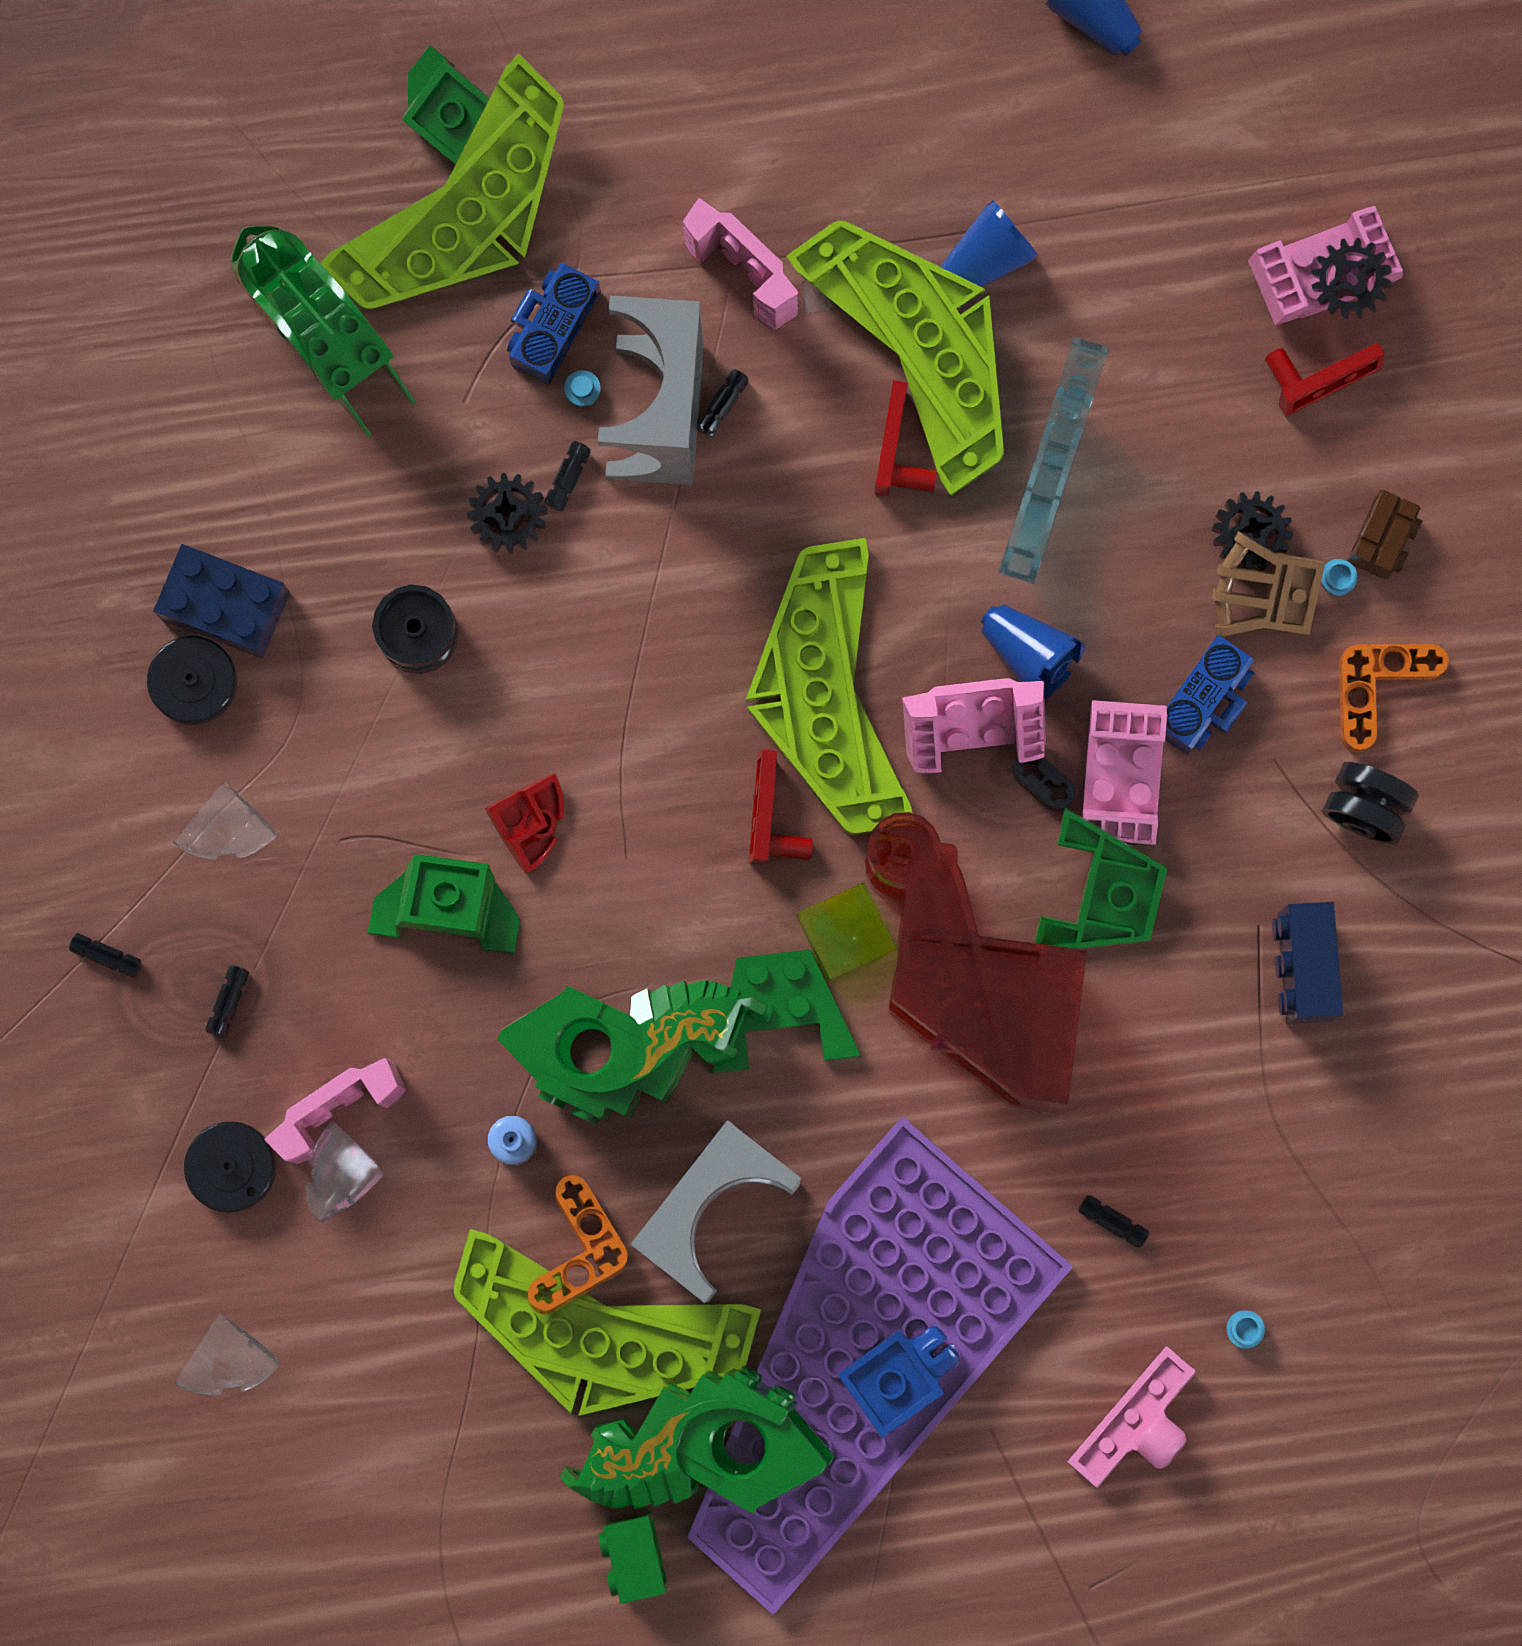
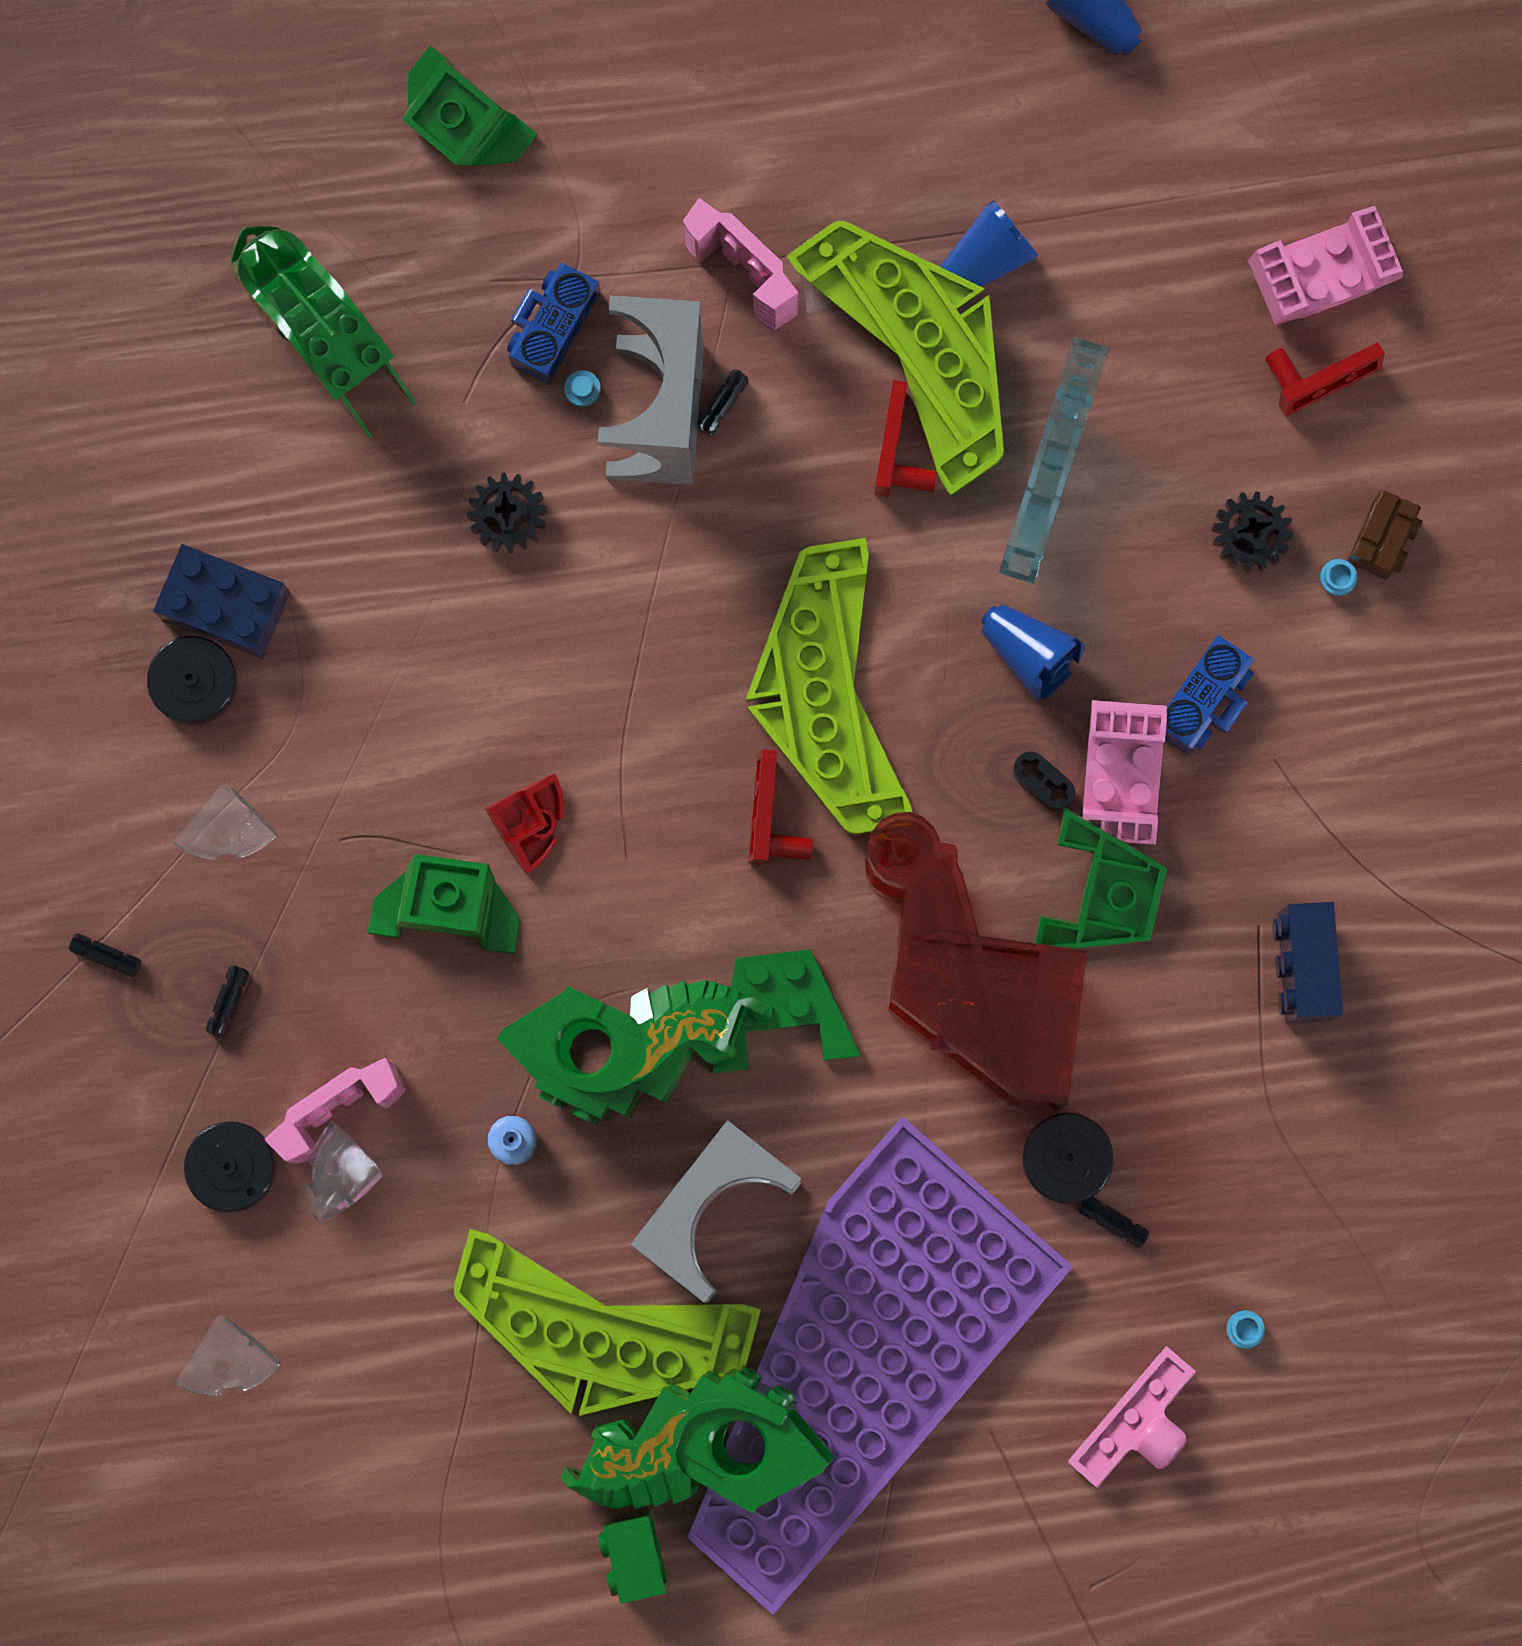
lime wing [320,53,564,309] -> none
black wheel [372,584,459,674] -> none
orange beam [527,1175,628,1314] -> none
black axle [544,441,591,511] -> none
clear neon green plate [796,882,896,982] -> none
blue plate [837,1326,959,1438] -> none
bright pink plate [902,678,1046,773] -> none
medium nougat plate [1212,531,1325,636] -> none
black gear [1311,238,1392,319] -> none
black wheel [1322,762,1419,844] -> none
orange beam [1339,644,1449,753] -> none
none -> black wheel [1022,1113,1114,1204]

